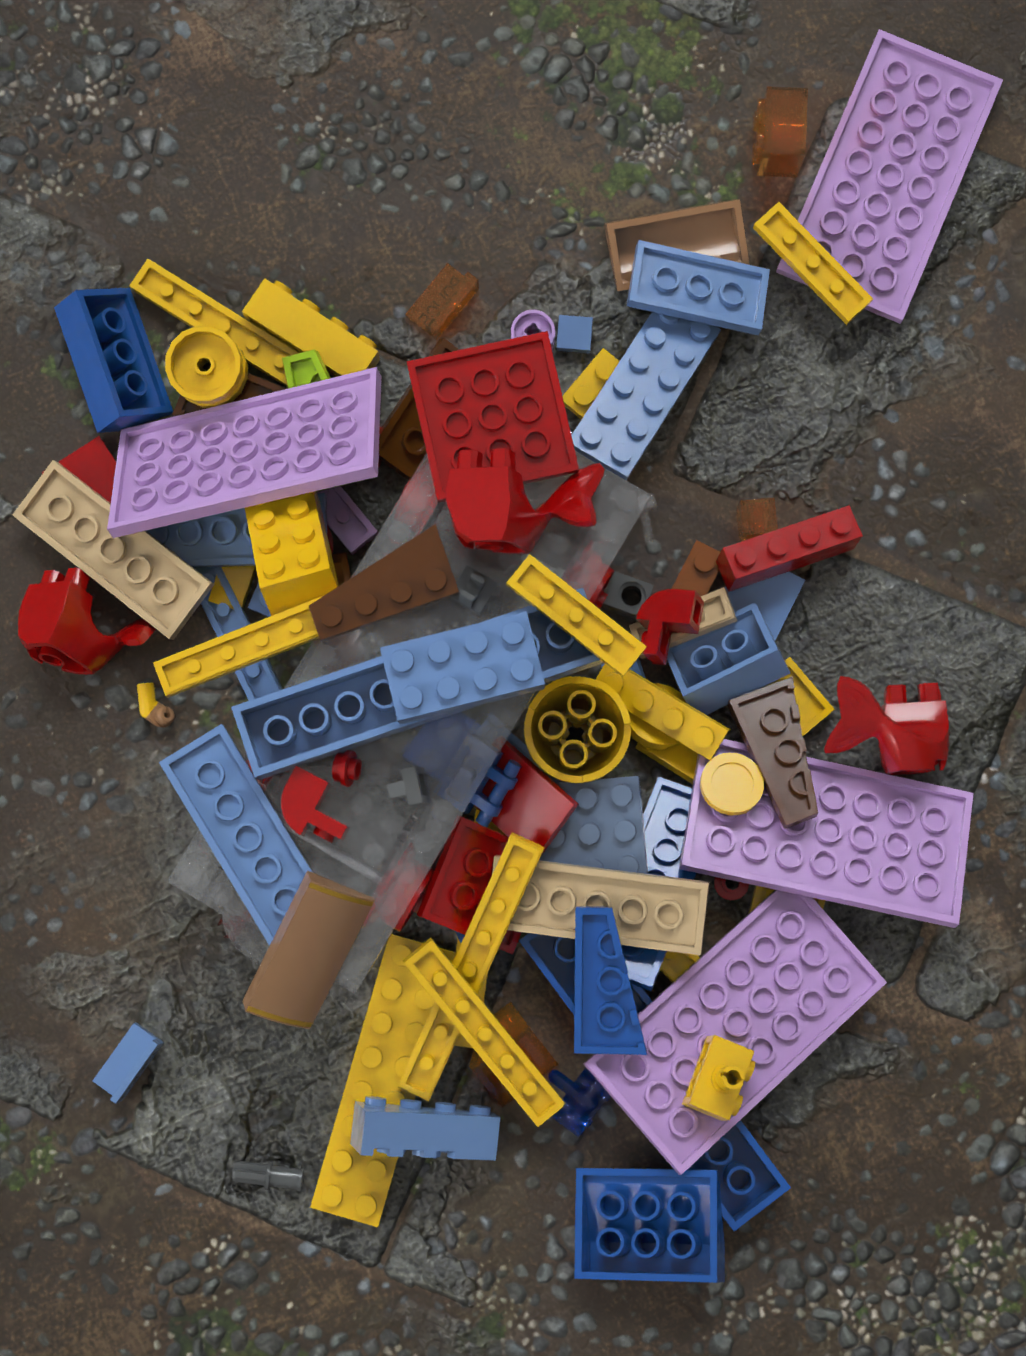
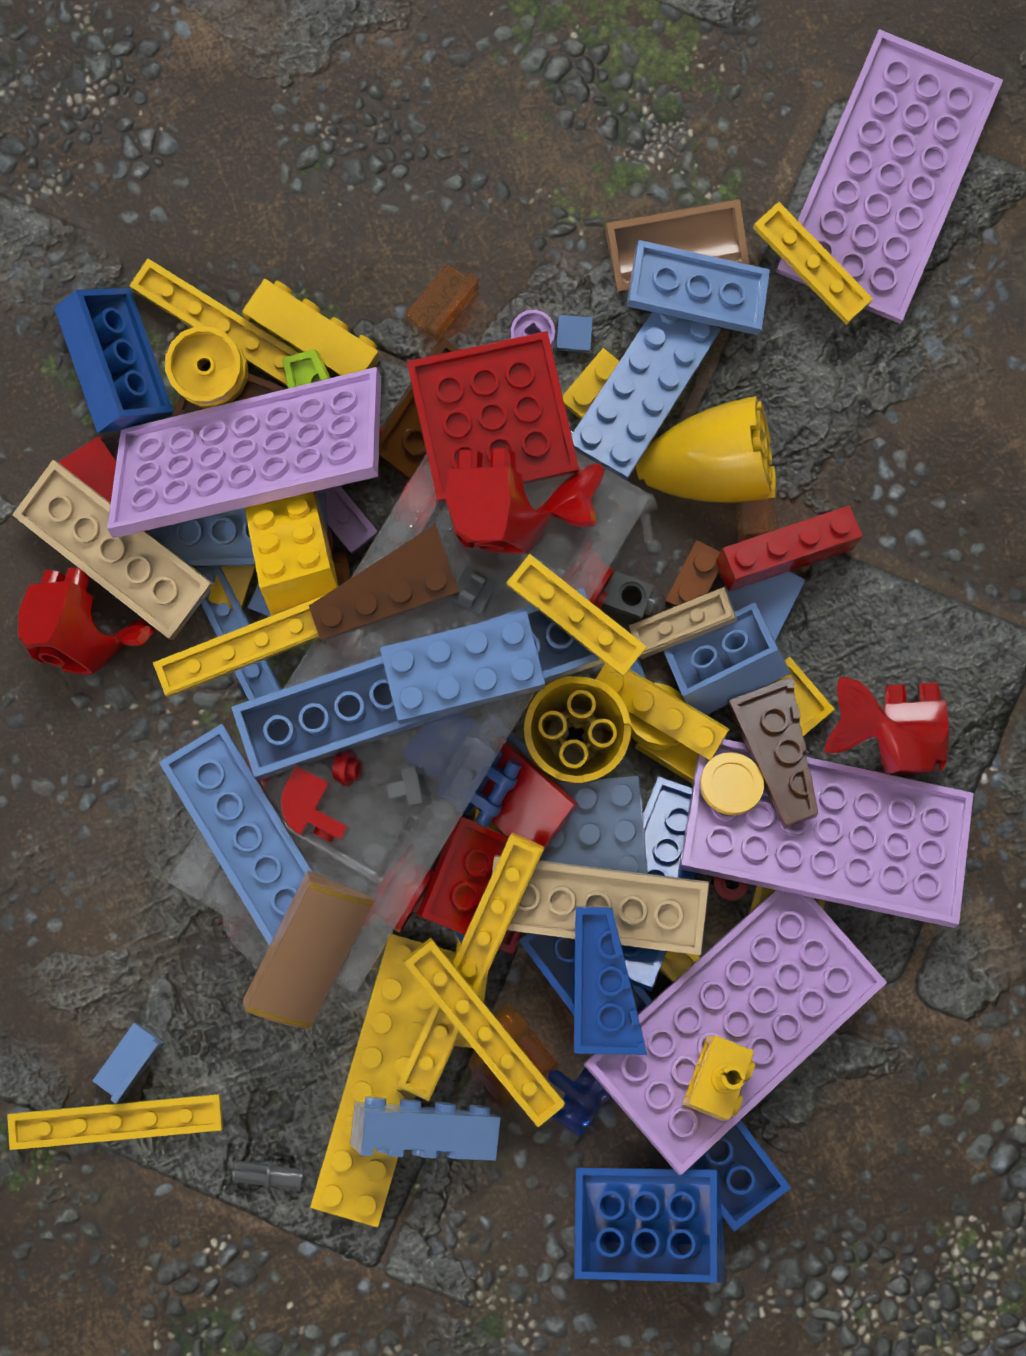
arm [137,683,175,728] -> none
red brick [636,589,704,665] -> none
clear orange brick [751,86,808,178] -> none
none -> yellow plate [7,1094,223,1150]
none -> yellow cylinder [636,396,776,503]

